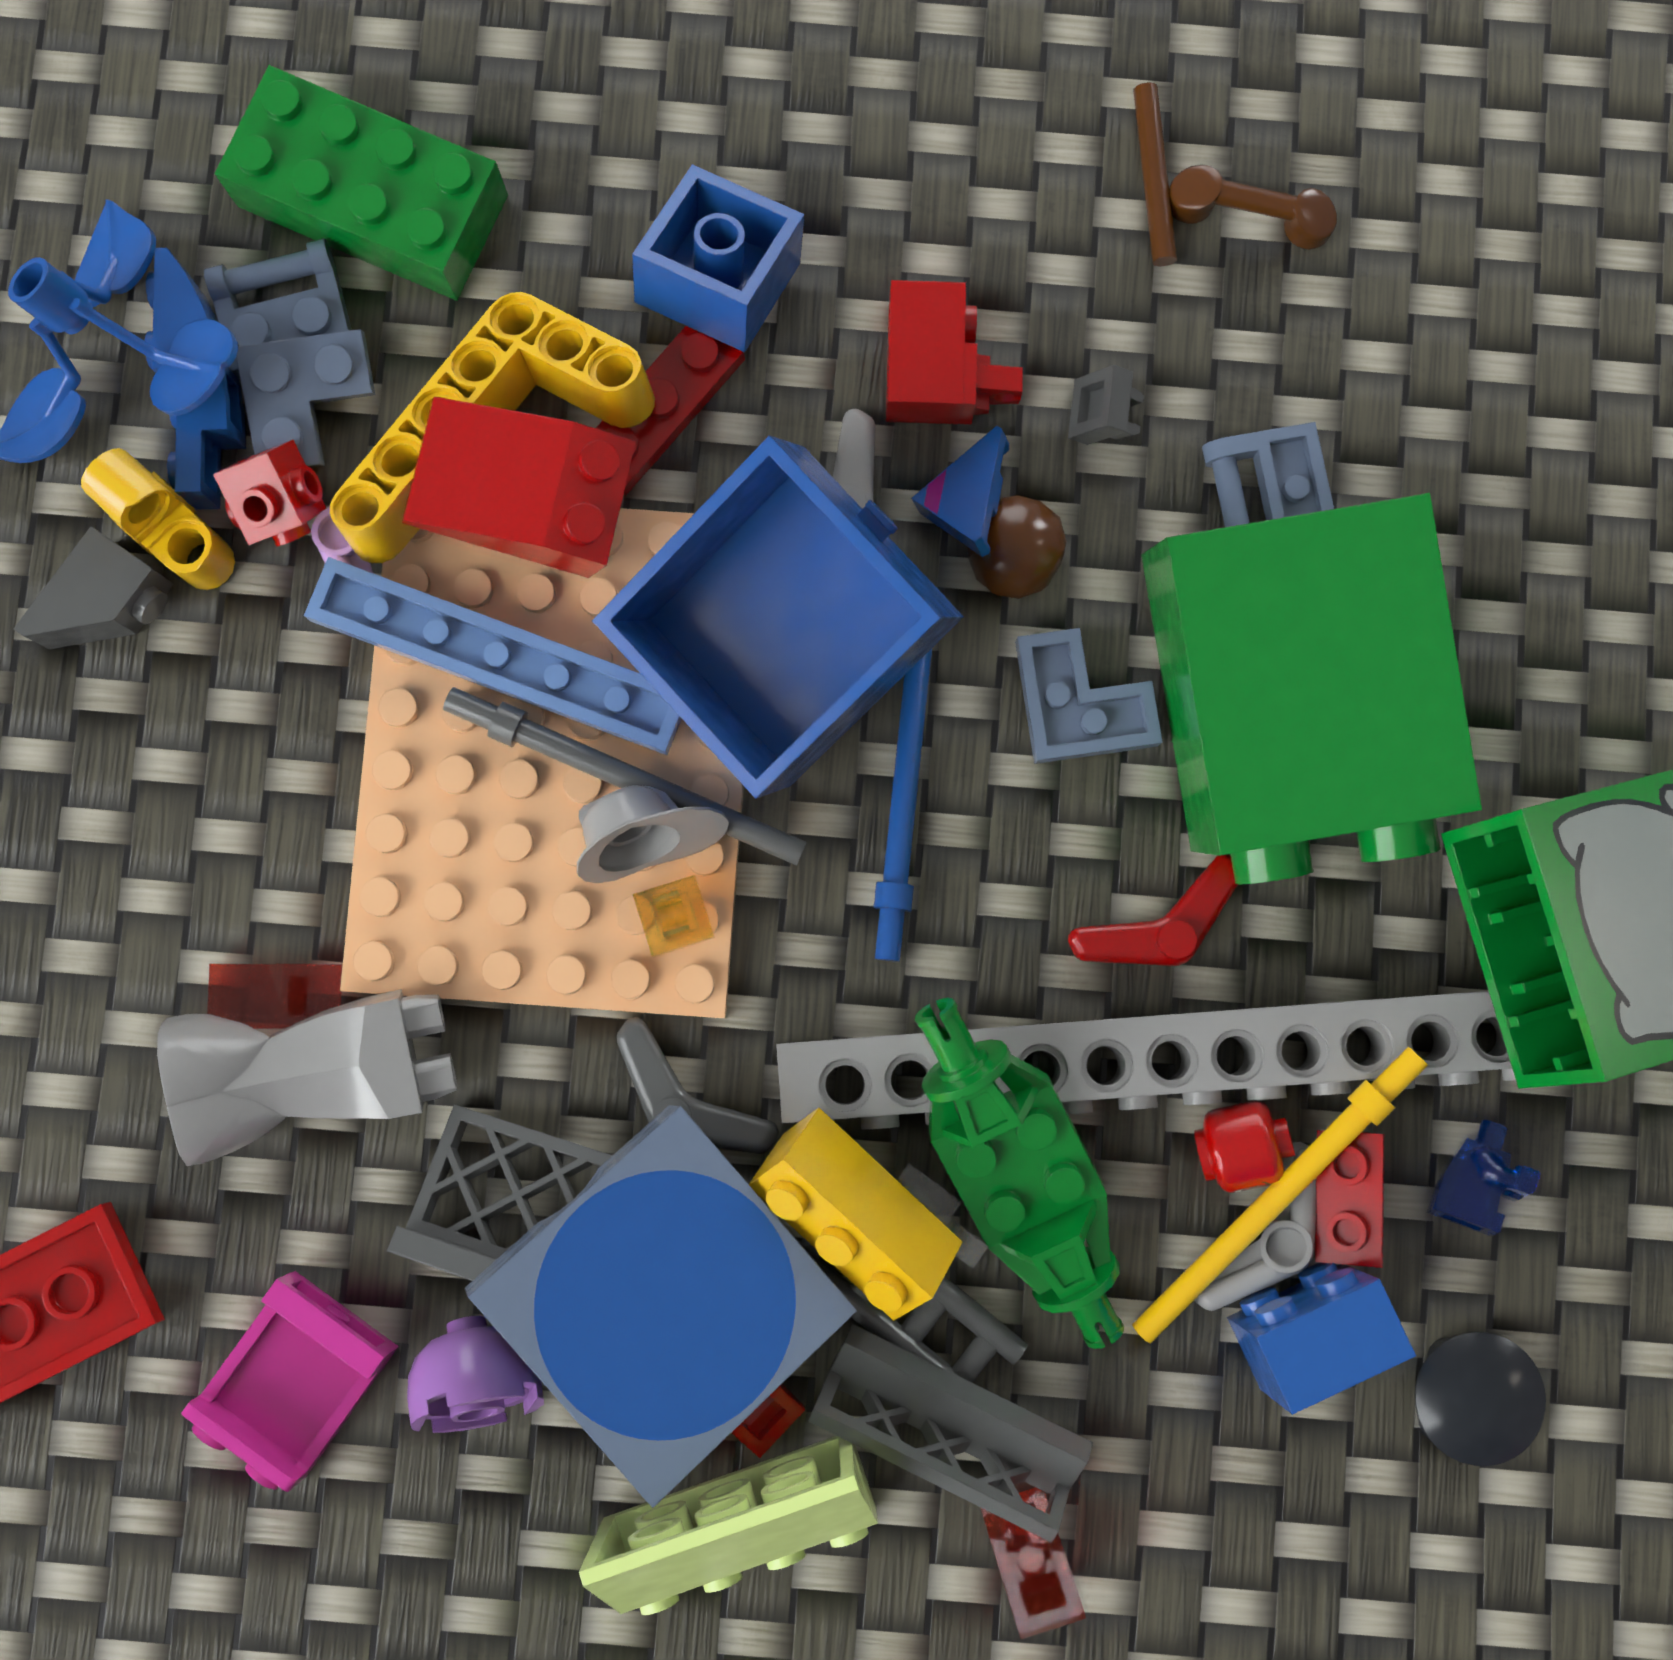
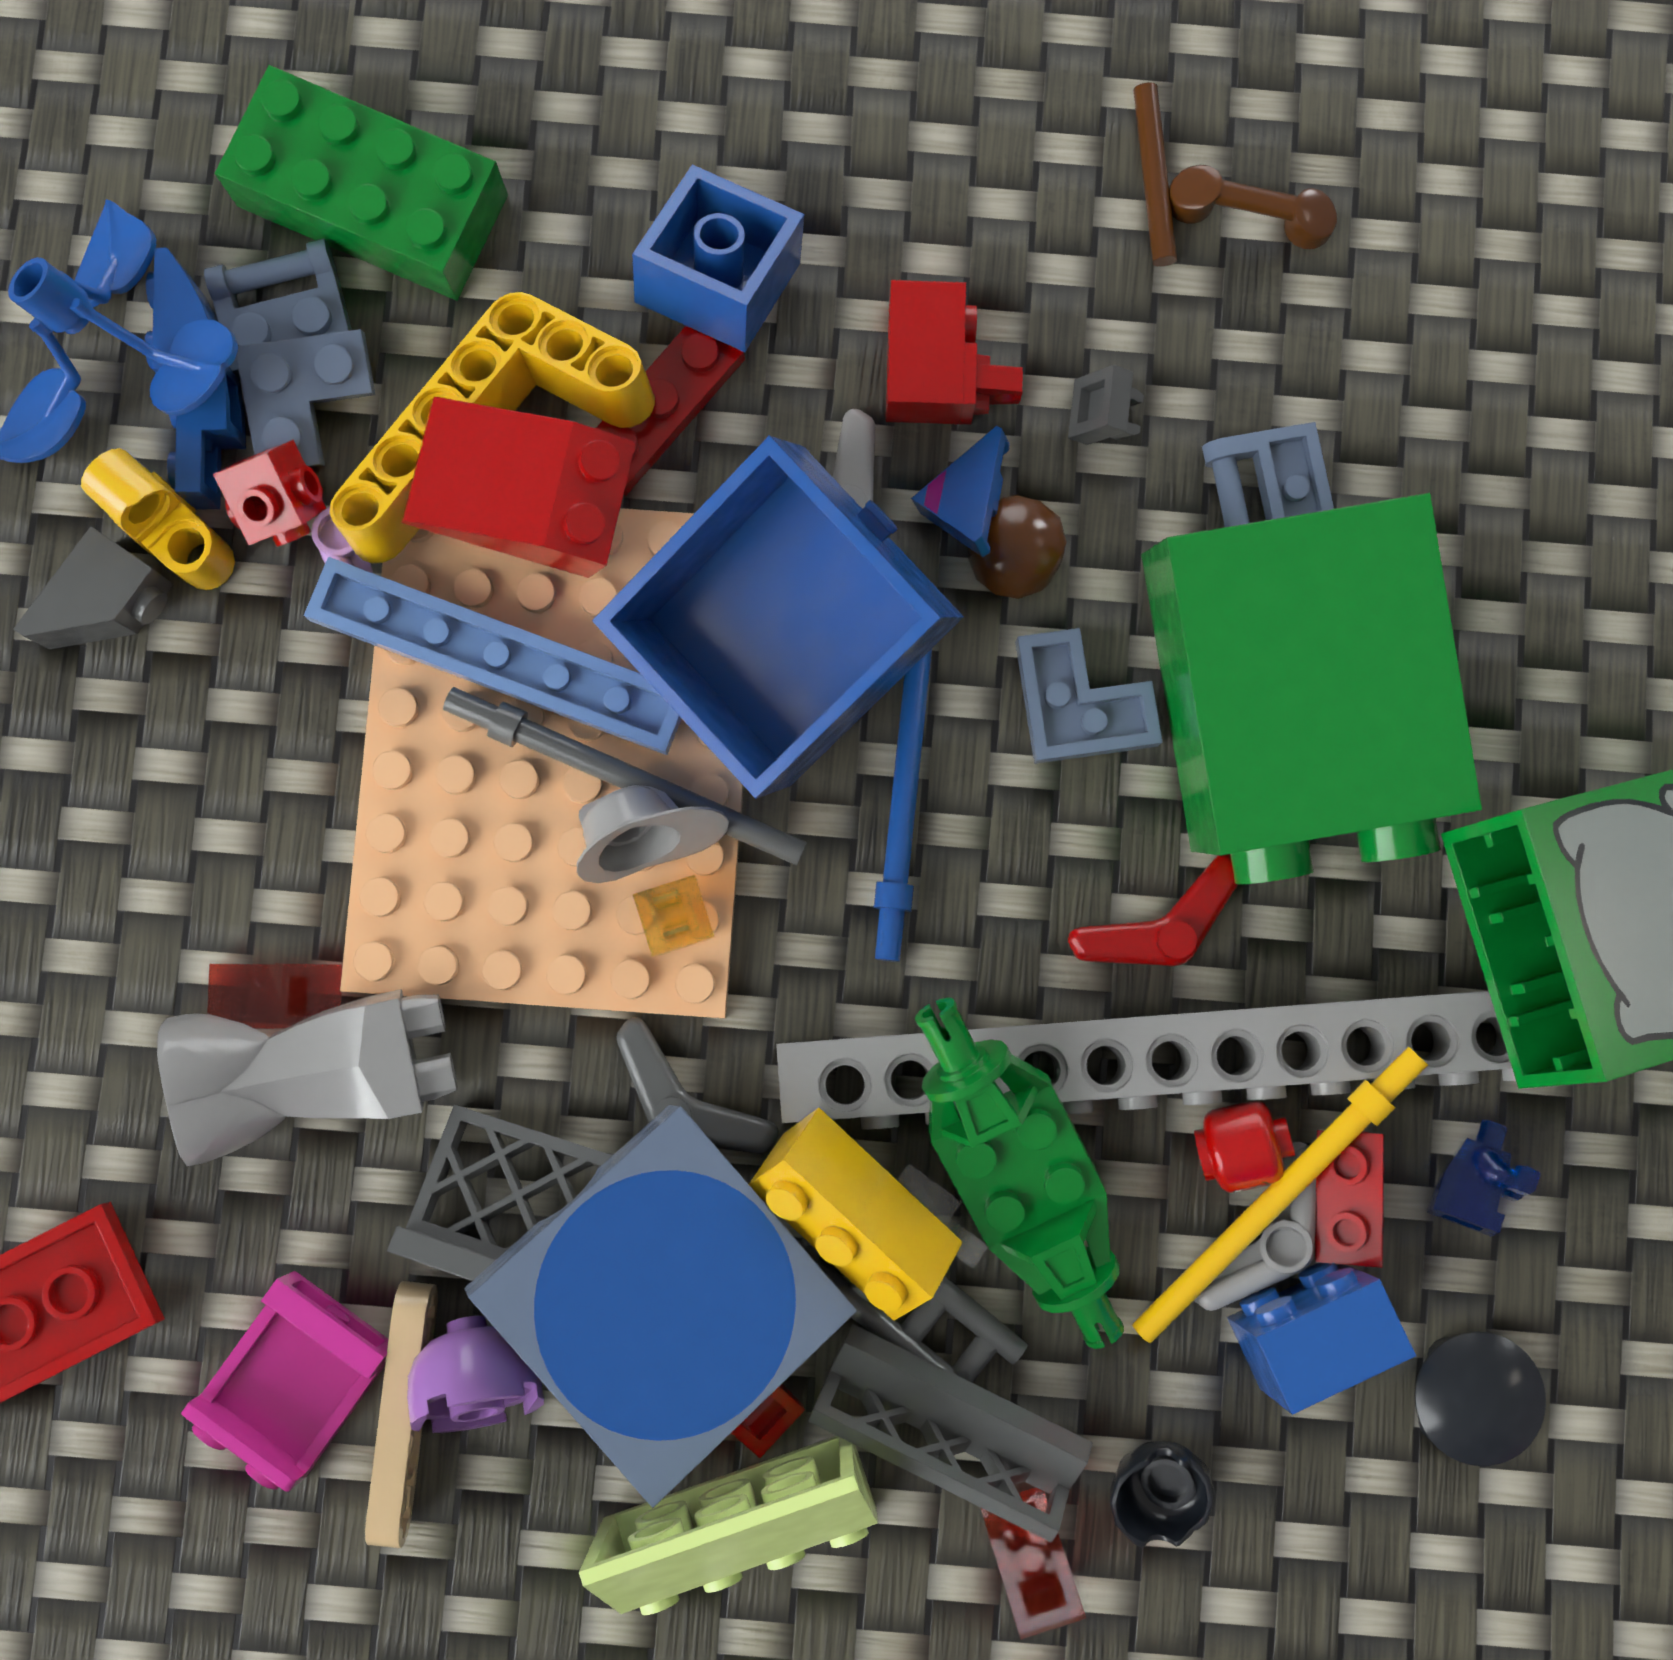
none -> tan beam [365,1281,438,1548]
none -> black hair [1110,1441,1215,1547]

